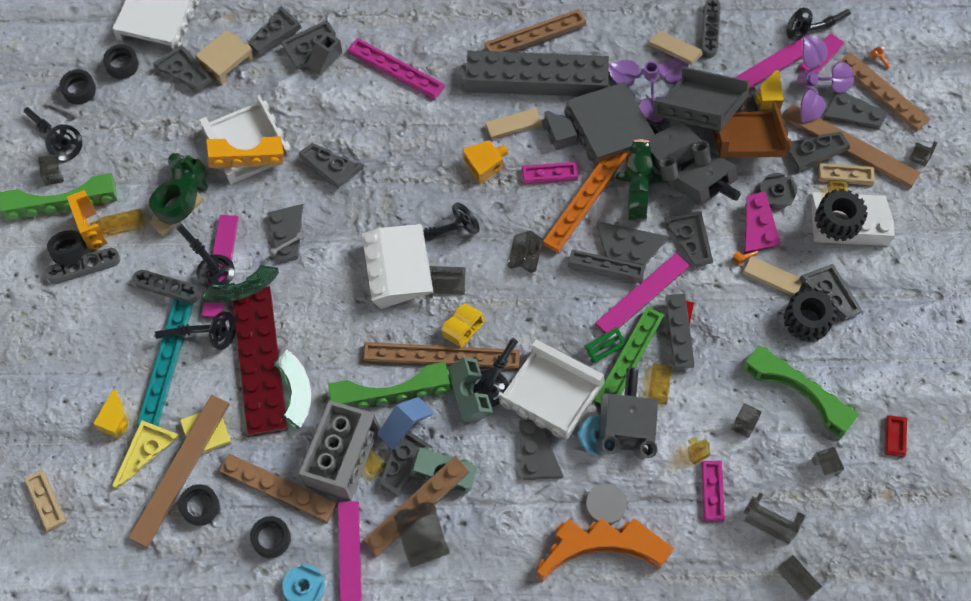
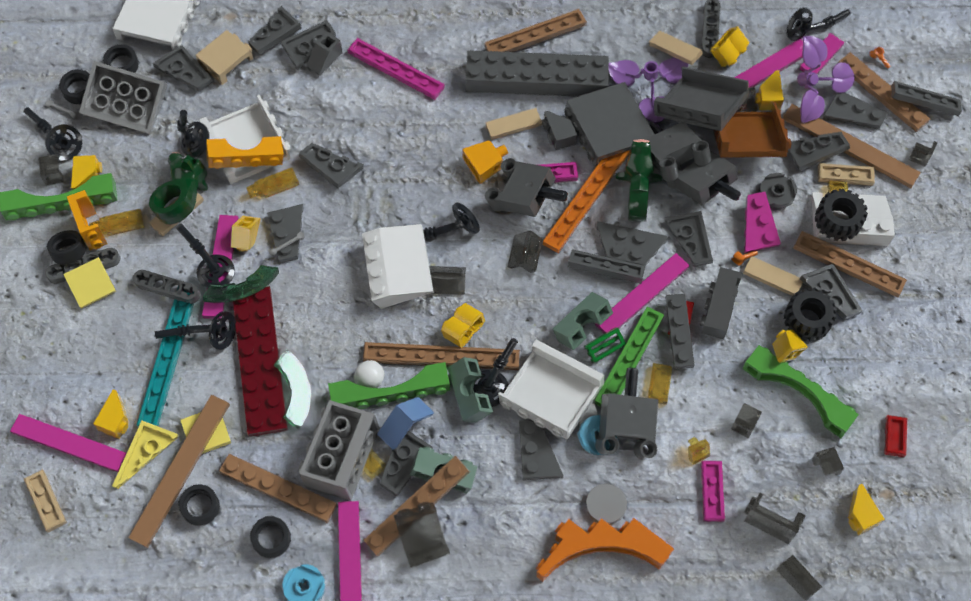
none -> dark pink tile [10,413,127,473]
none -> light yellow tile [63,257,117,309]
none -> yellow slope [71,155,102,190]
none -> light grey slope [79,61,168,134]
none -> black dish [177,110,209,158]
none -> yellow slope [231,215,261,251]
none -> clear yellow hinge [246,167,299,199]
none -> white hair [354,360,385,388]
none -> dark grey piece [485,158,568,217]
none -> sand green arch [553,292,613,350]
none -> dark grey wedge [700,267,743,339]
none -> yellow brick [710,26,750,67]
none -> yellow slope [772,330,808,363]
none -> medium nougat plate [793,231,907,298]
none -> yellow slope [848,484,885,535]
none -> dark grey plate [891,81,962,117]

